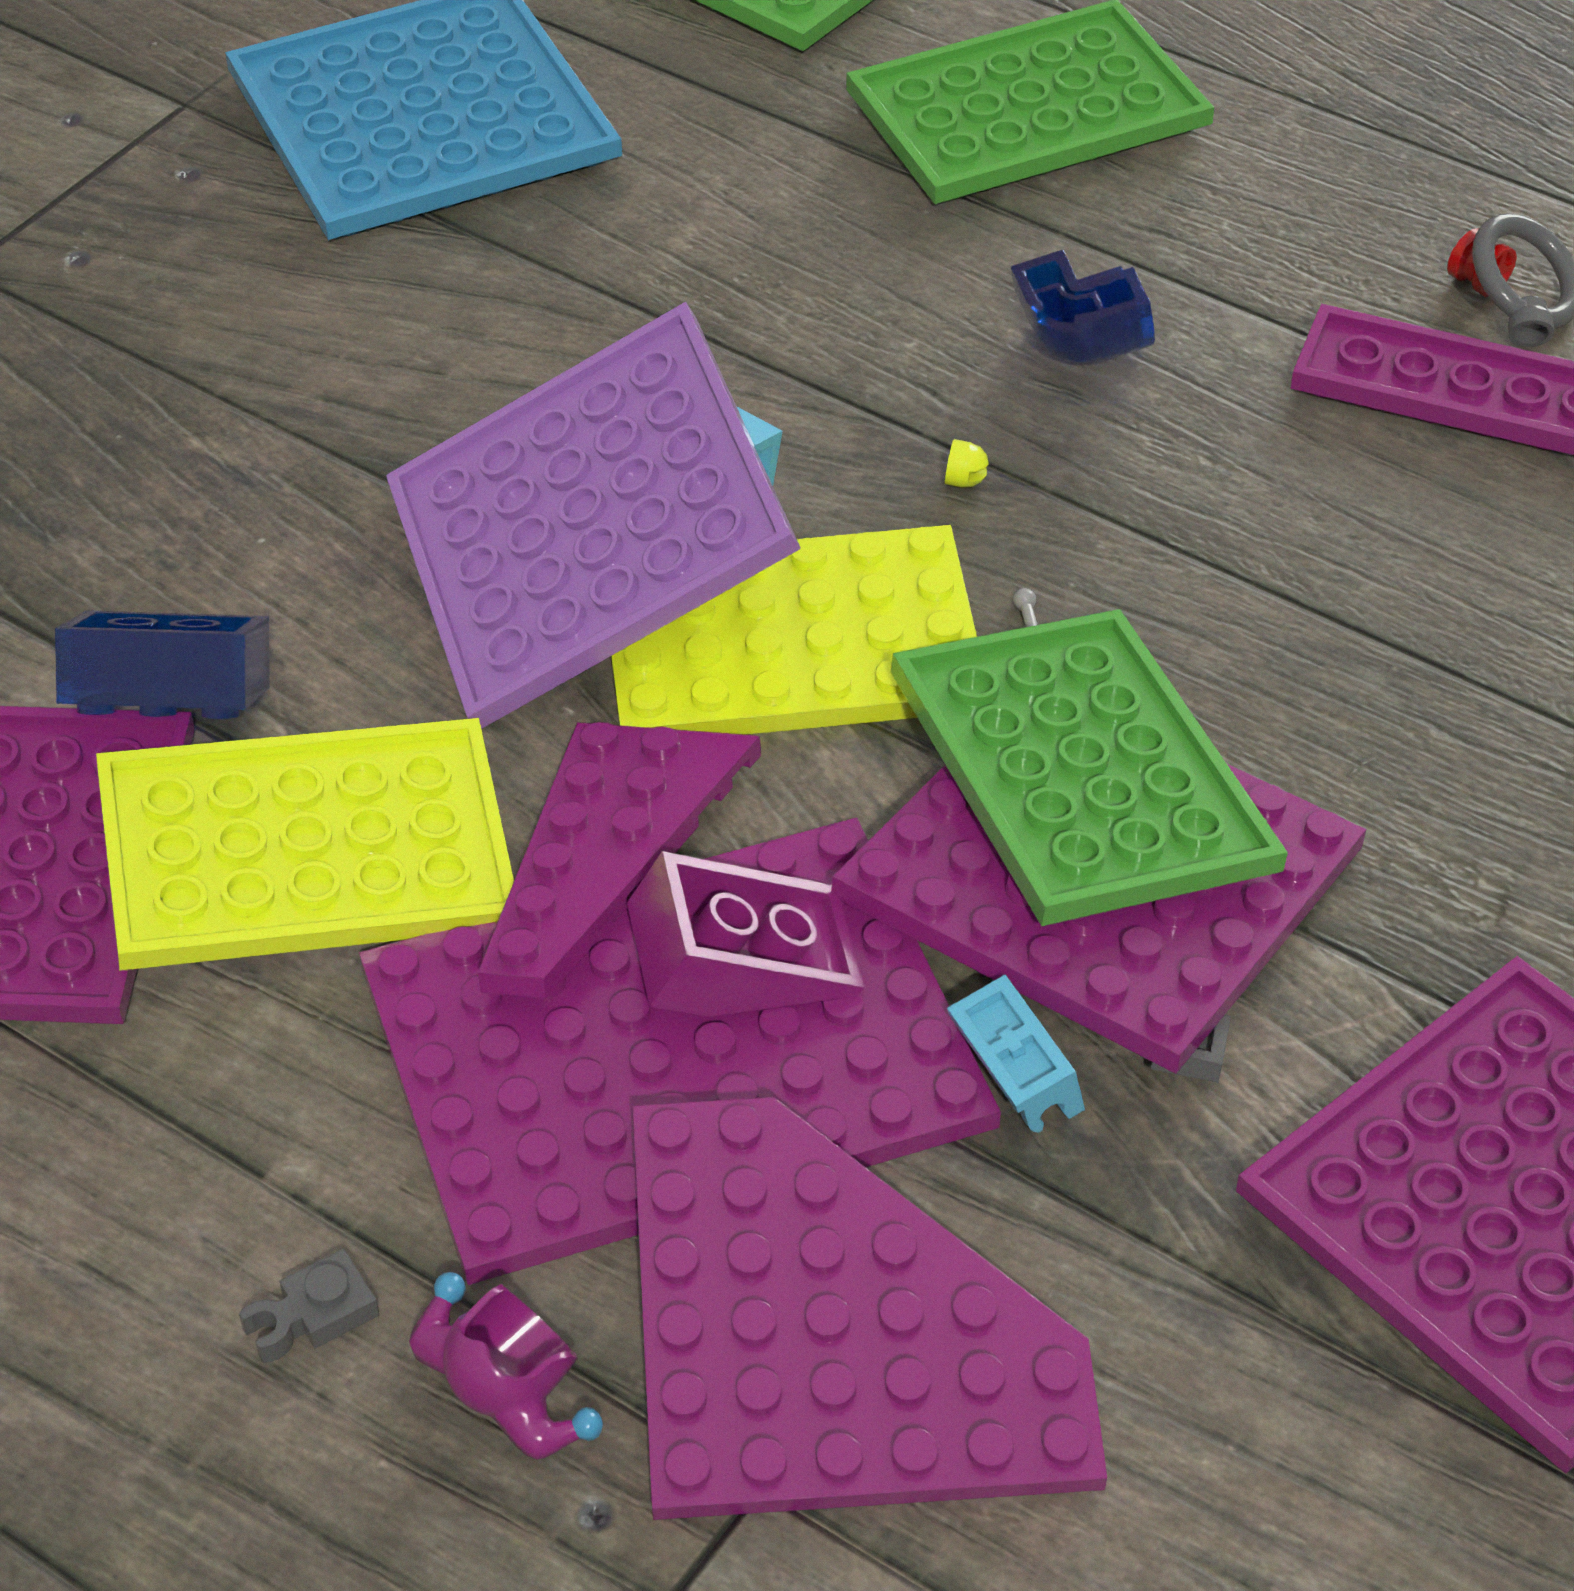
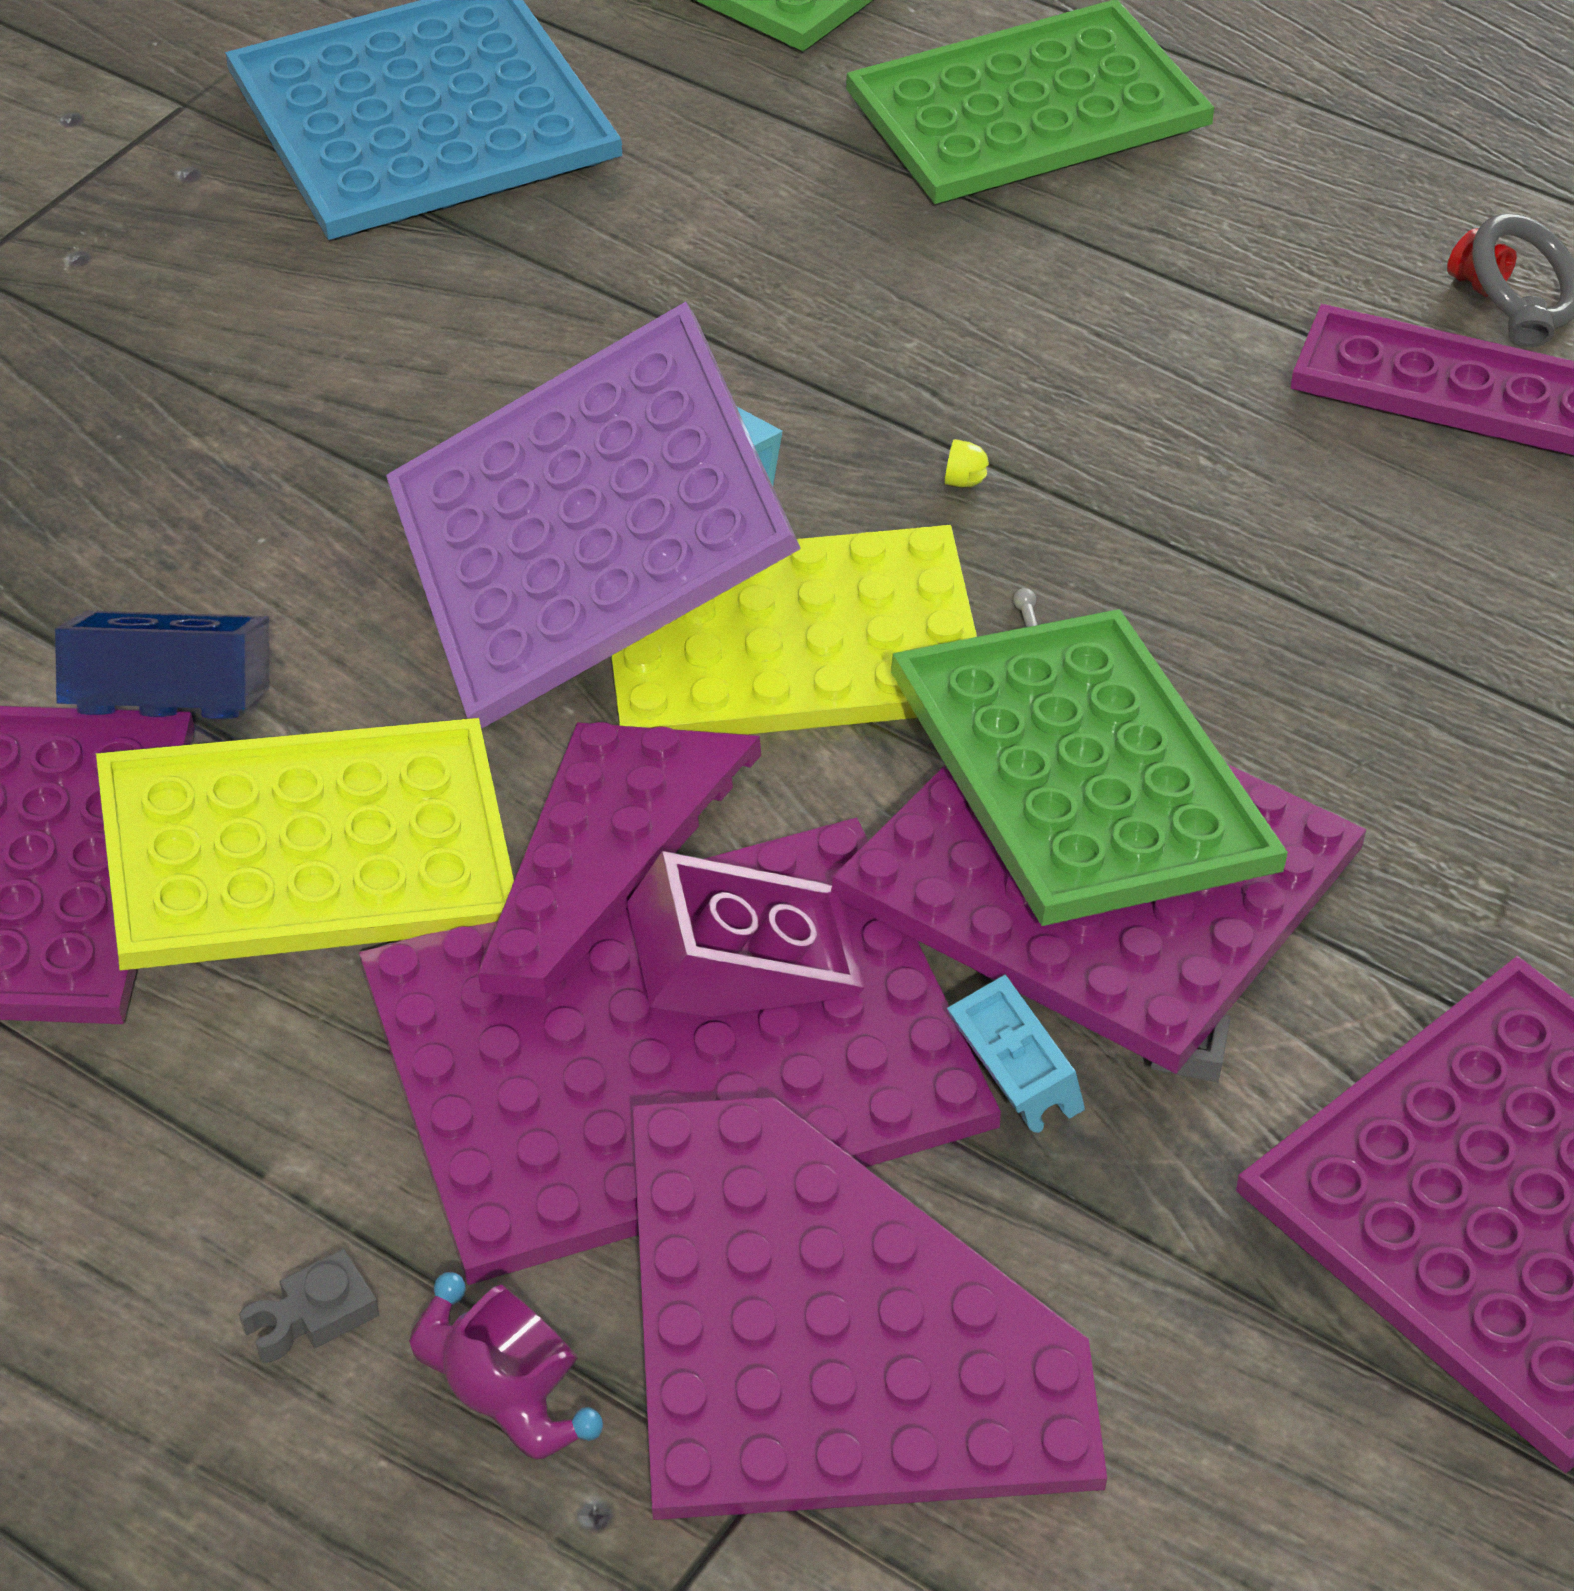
clear blue brick [1010,250,1155,363] -> none

